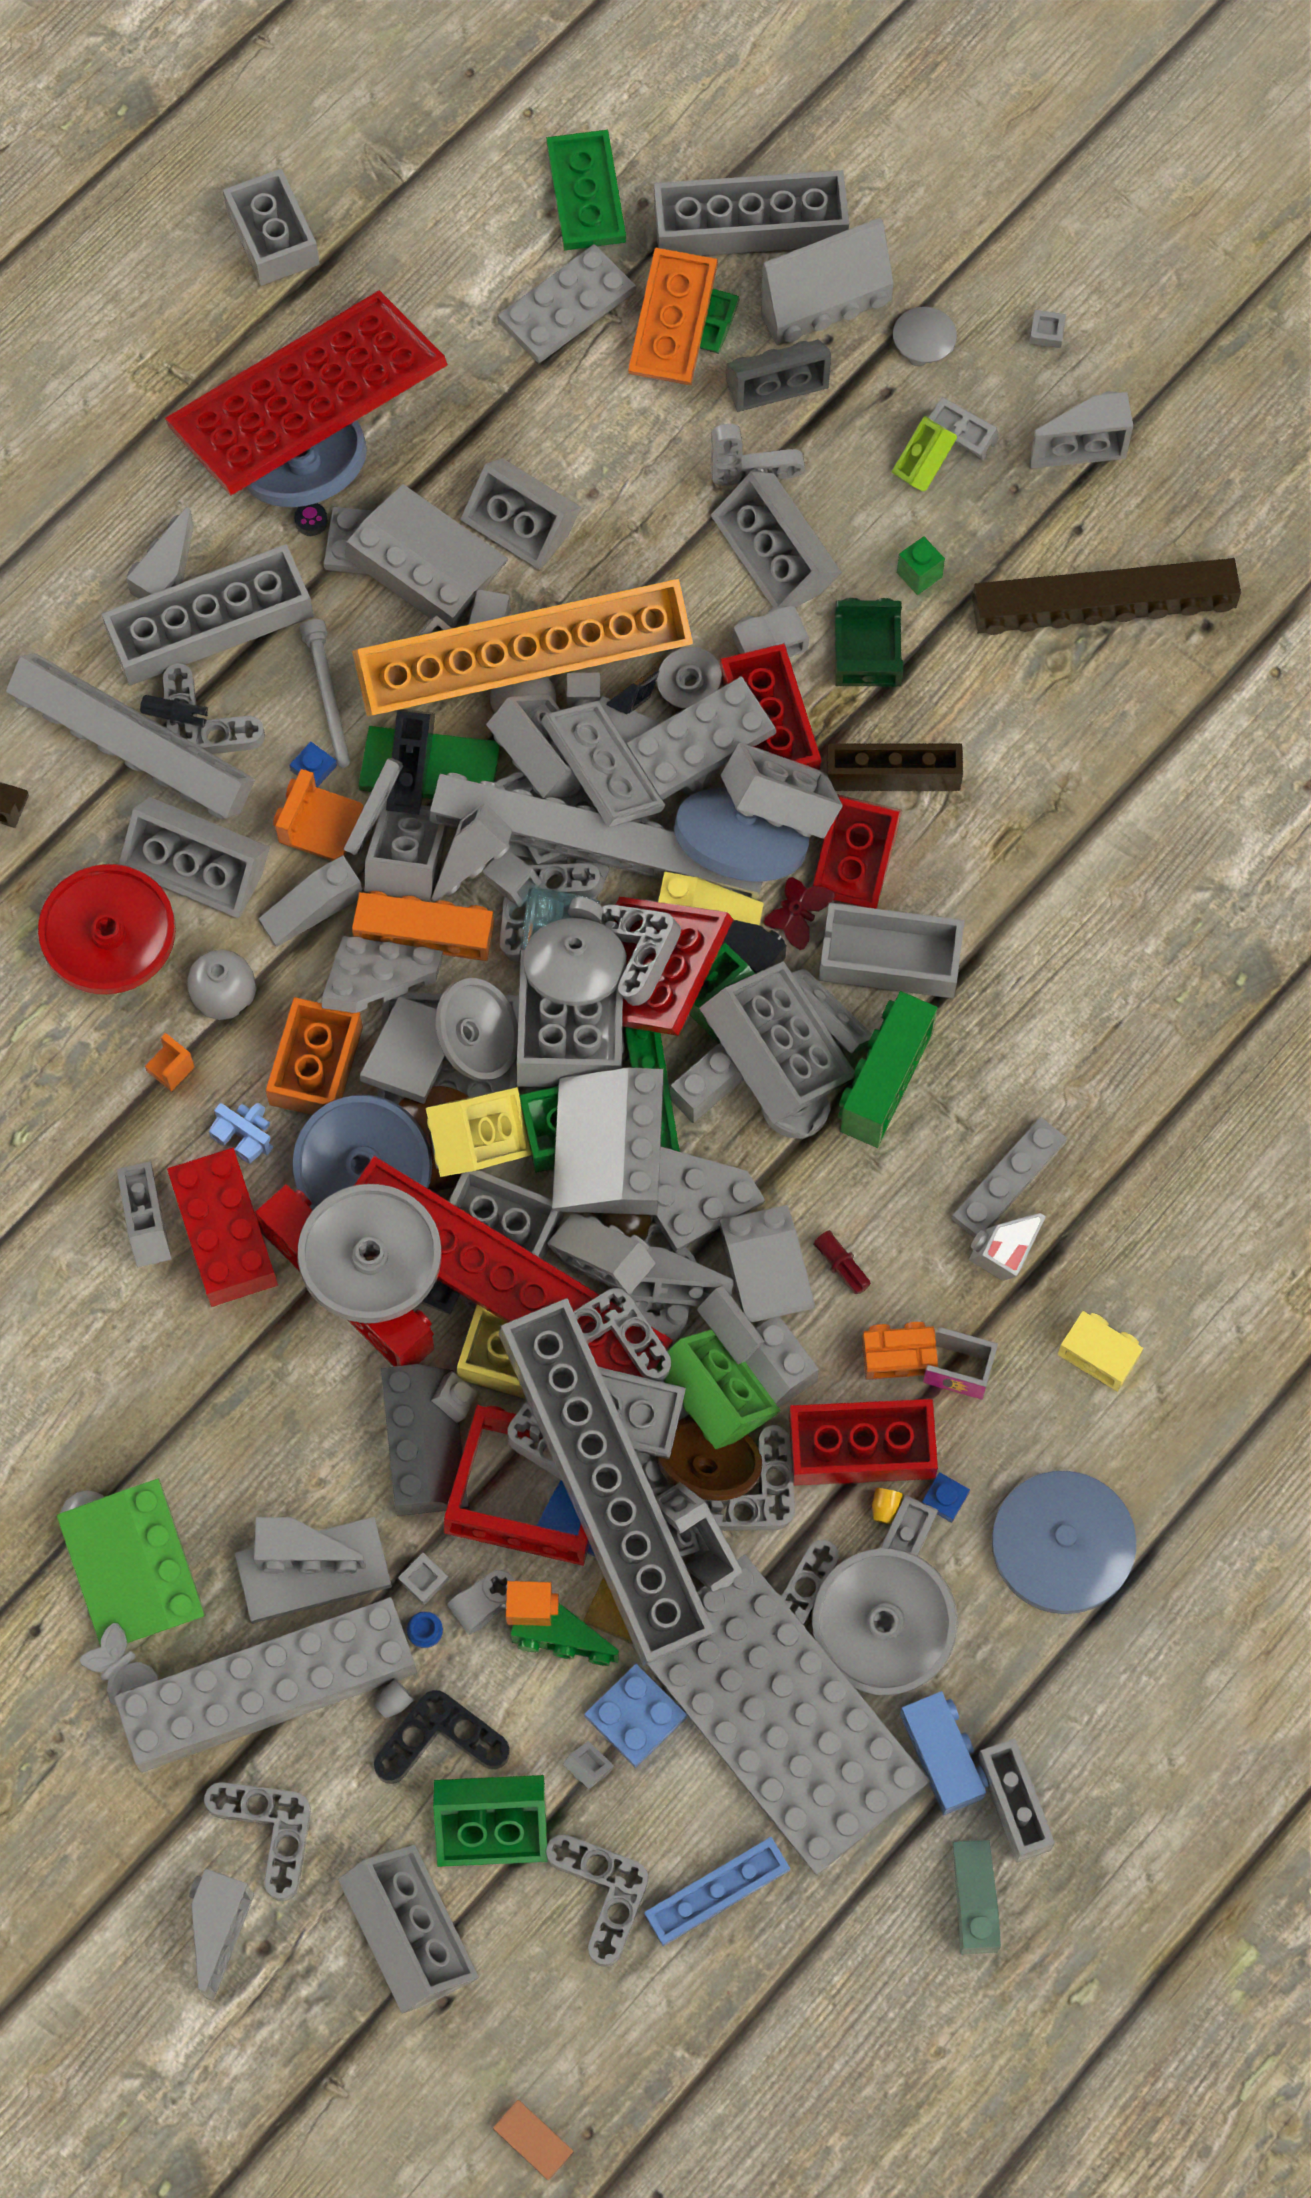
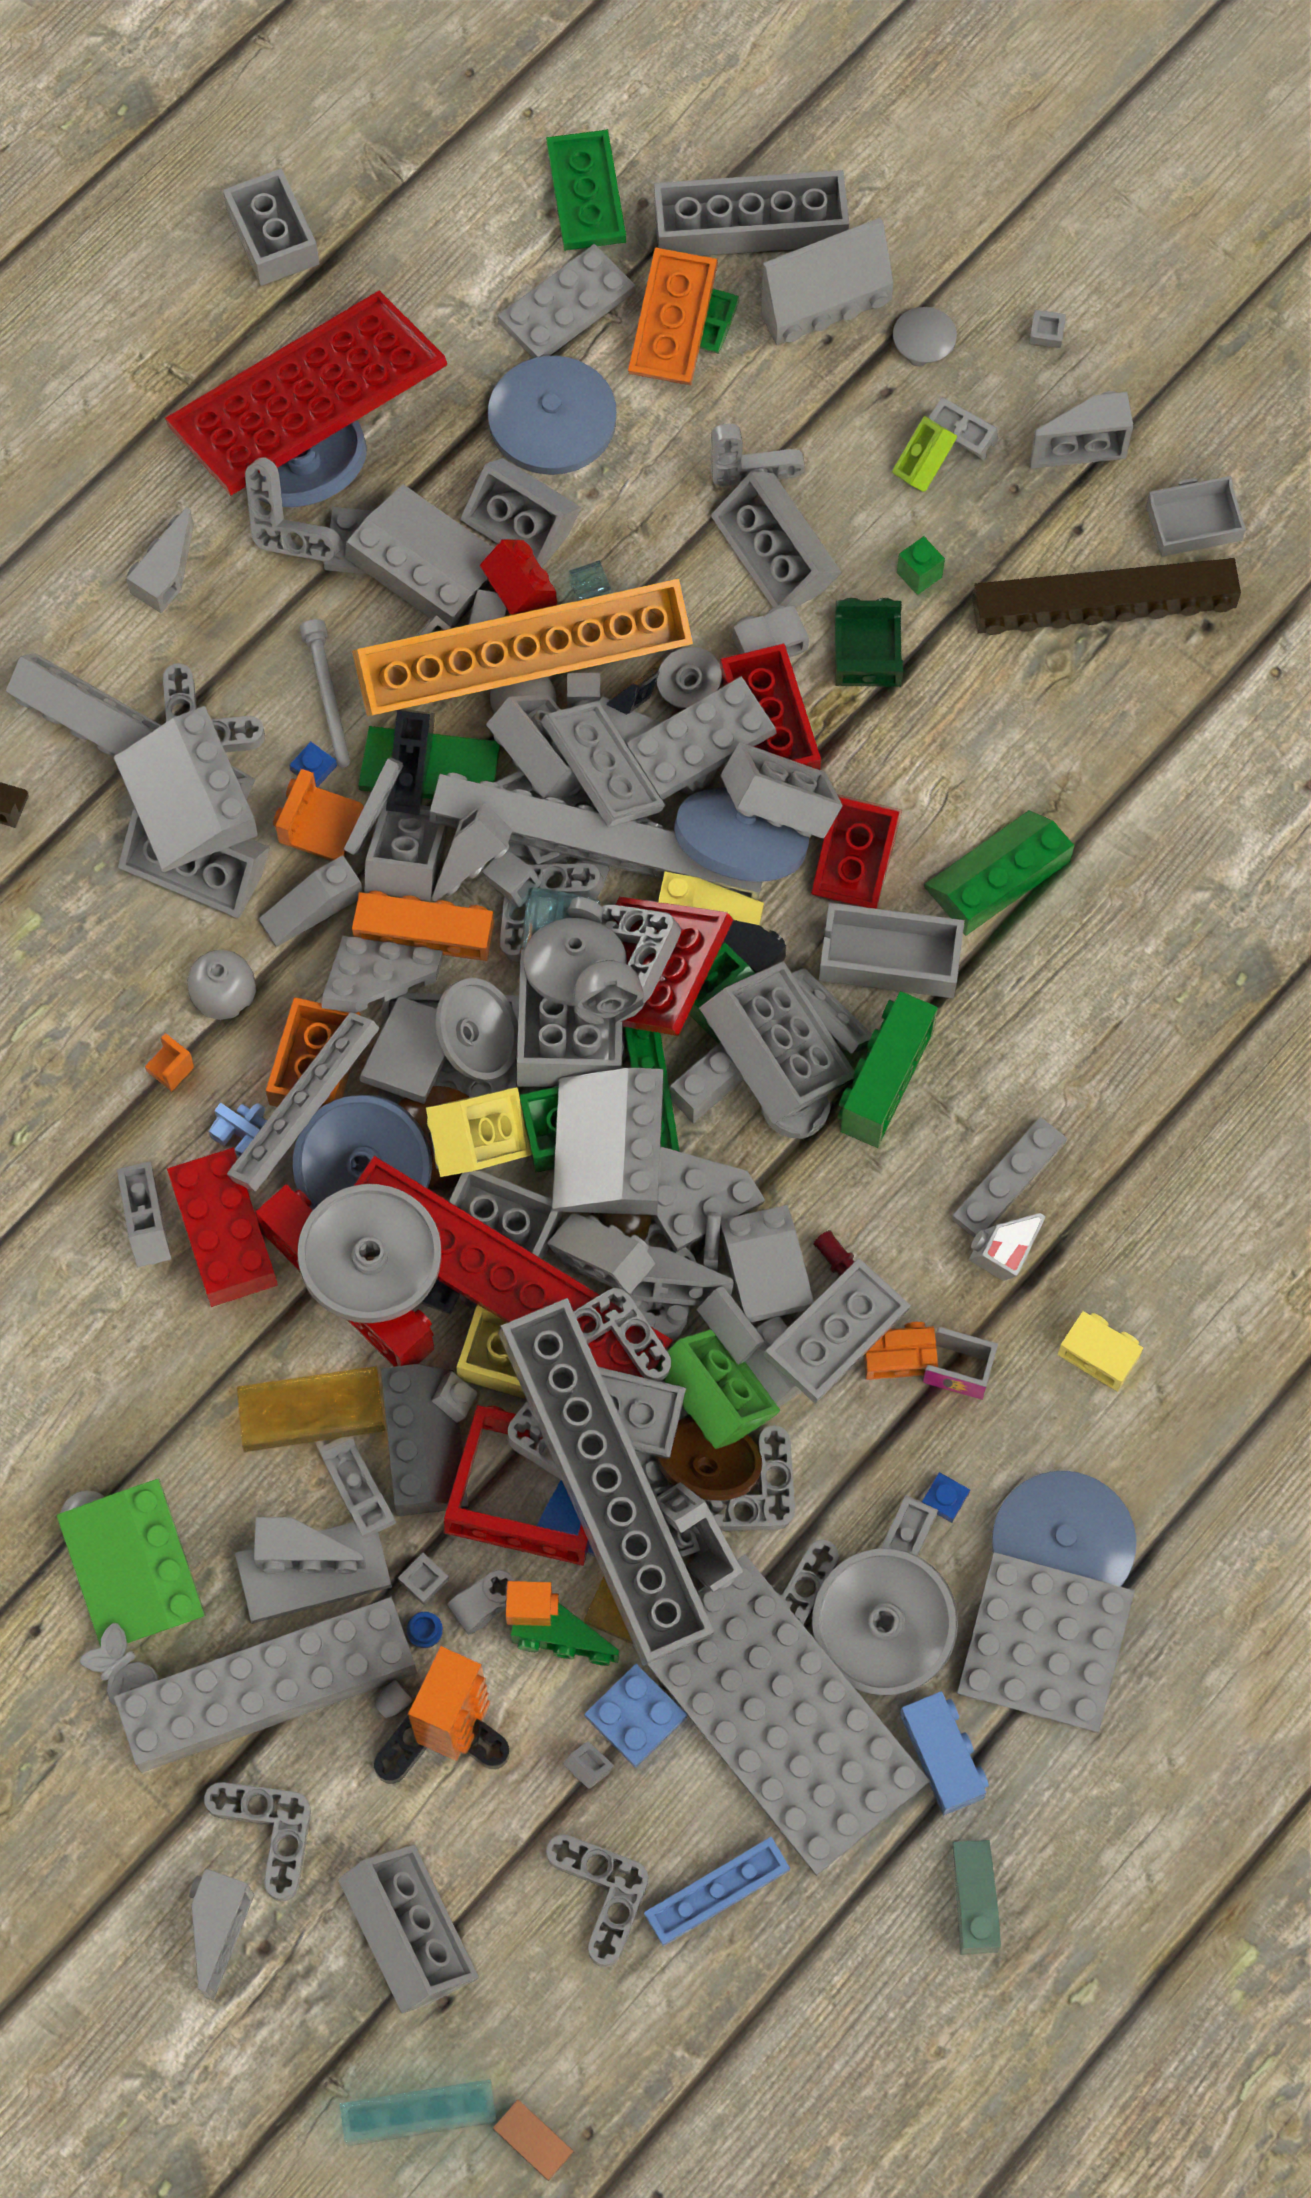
red dish [38,864,176,995] -> none
light grey brick [101,544,314,686] -> none
black axle [140,695,208,728] -> none
black tile [294,503,328,536] -> none
green slope [433,1775,548,1867] -> none
dark grey slope [726,339,831,412] -> none
dark red piece [763,877,835,950] -> none
red brick [789,1399,938,1486] -> none
dark brown brick [826,743,963,791] -> none
yellow hose [872,1488,903,1525] -> none
light grey brick [977,1739,1055,1863] -> none
none -> light grey slope [114,706,258,872]
none -> light grey plate [227,1012,380,1192]
none -> clear yellow tile [237,1366,385,1452]
none -> light grey beam [245,458,342,561]
none -> light grey slope [307,1412,396,1539]
none -> clear light blue brick [340,2079,497,2147]
none -> orange brick [408,1646,491,1761]
none -> red slope [480,539,557,615]
none -> sand blue dish [488,356,616,475]
none -> clear light blue brick [569,560,611,601]
none -> light grey cylinder [574,959,644,1024]
none -> light grey bar [704,1212,721,1272]
none -> light grey plate [763,1258,911,1404]
none -> green slope [924,810,1074,936]
none -> light grey plate [957,1552,1135,1733]
none -> light grey container [1146,476,1246,557]

